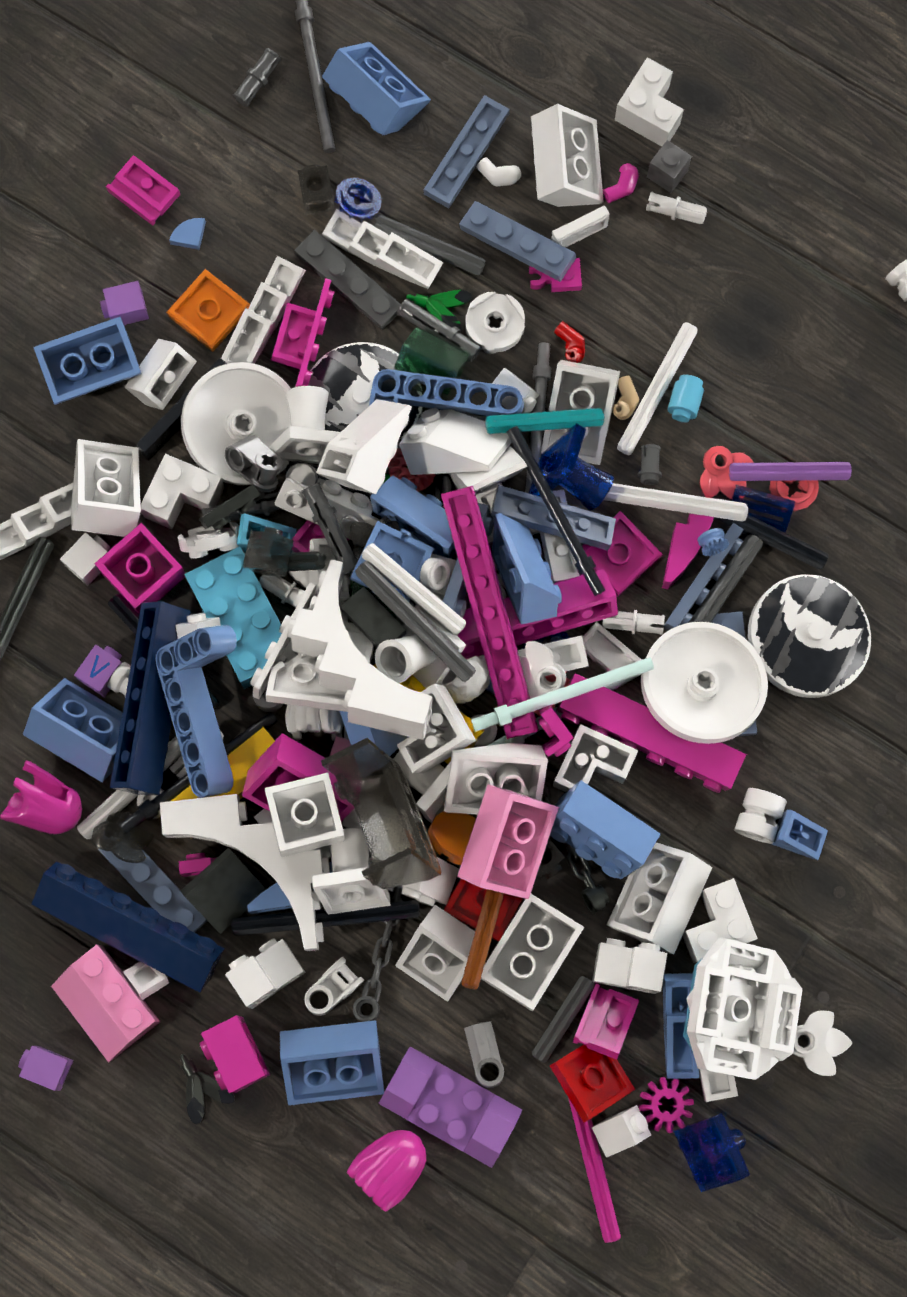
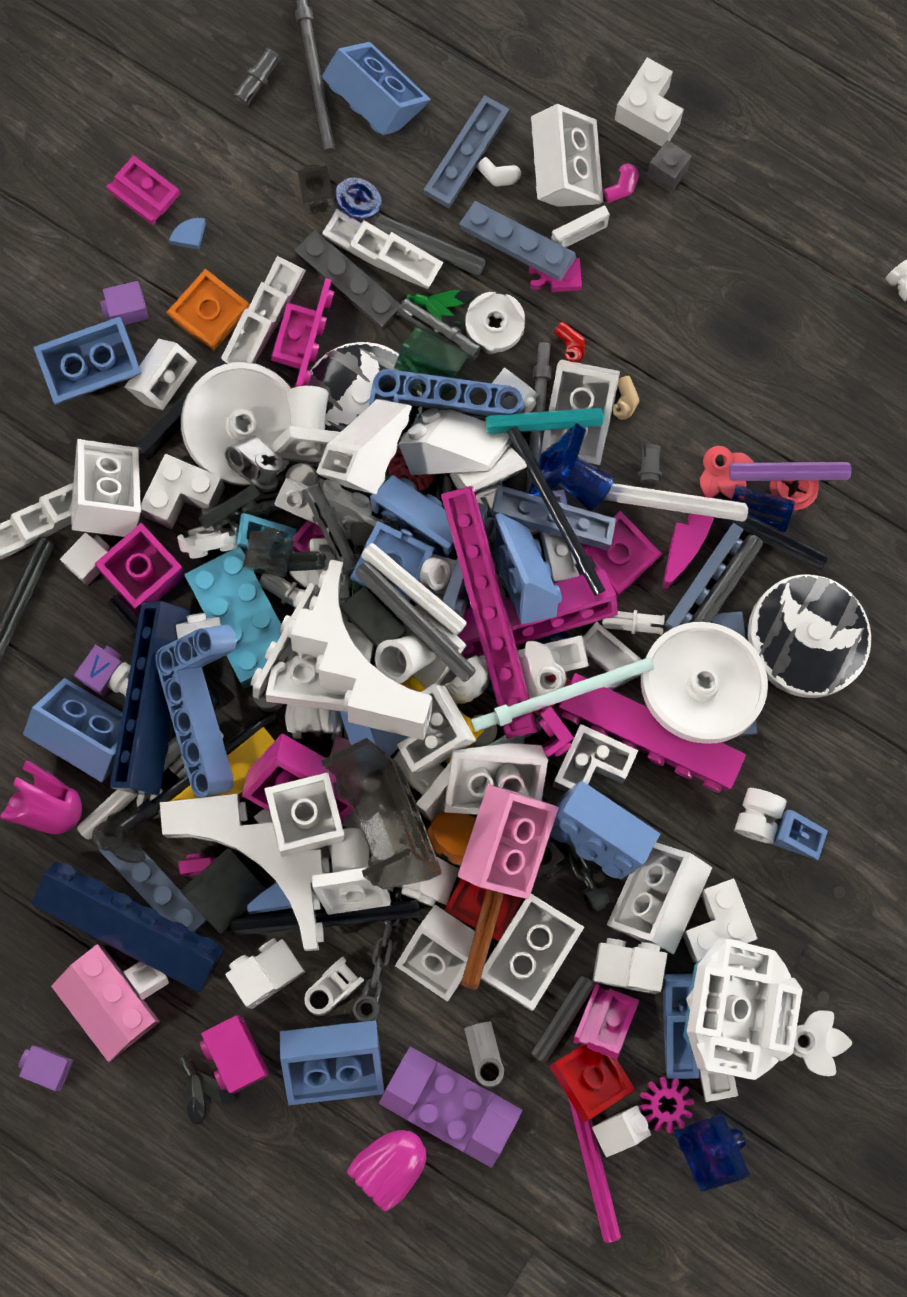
white axle [617,322,697,455] -> none
white axle [646,192,707,224] -> none
medium azure brick [667,375,704,422] -> none
medium blue bush [697,528,729,556] -> none

